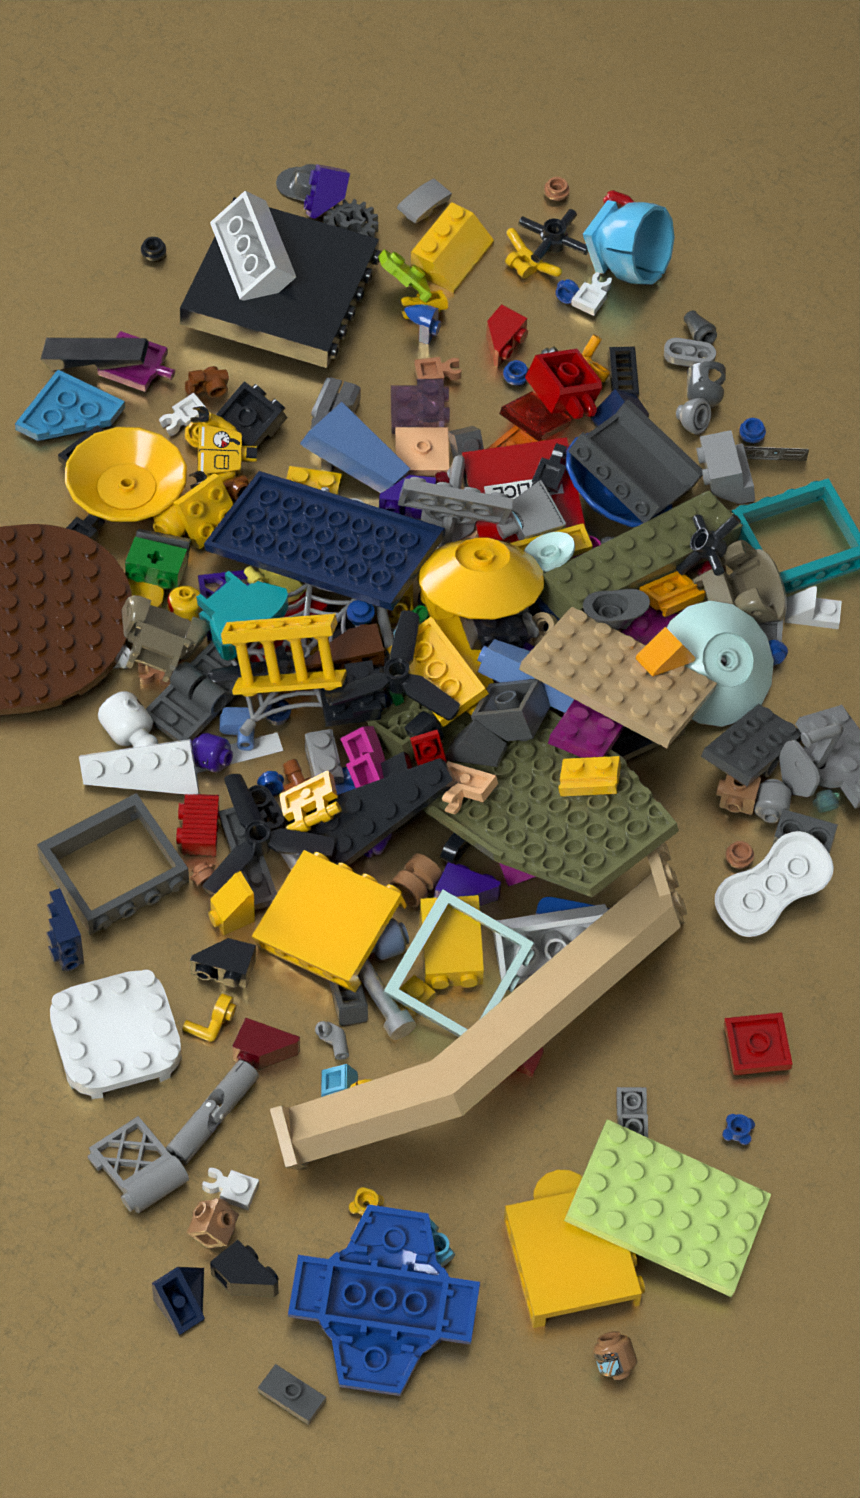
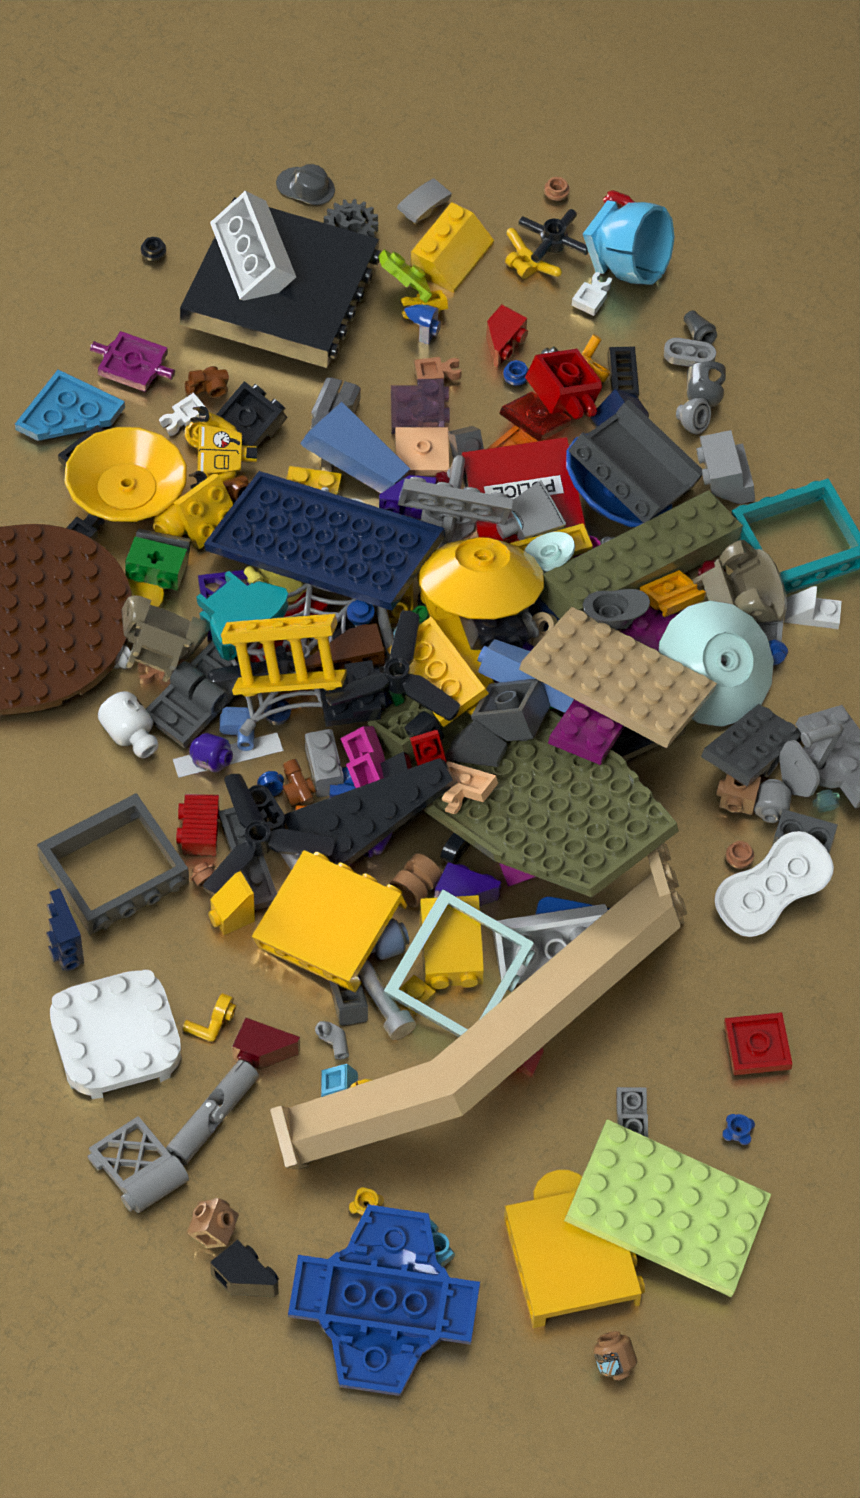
black slope [41,338,149,371] -> none
white wing [79,739,200,794] -> none
dark blue slope [152,1267,205,1335] -> none
yellow head [167,586,203,621] -> none
black slope [190,938,256,988] -> none
white plate [202,1168,259,1210] -> none
dark grey plate [258,1364,326,1425] -> none
yellow plate [279,770,342,832] -> none
dark purple slope [304,164,350,219] -> none
black plate [532,443,567,493] -> none
blue plate [556,279,580,304] -> none
yellow plate [558,756,621,796] -> none
light orange slope [635,627,695,677] -> none
black bar [676,514,741,576] -> none
blue plate [739,418,766,443] -> none
sticker [744,447,809,461] -> none

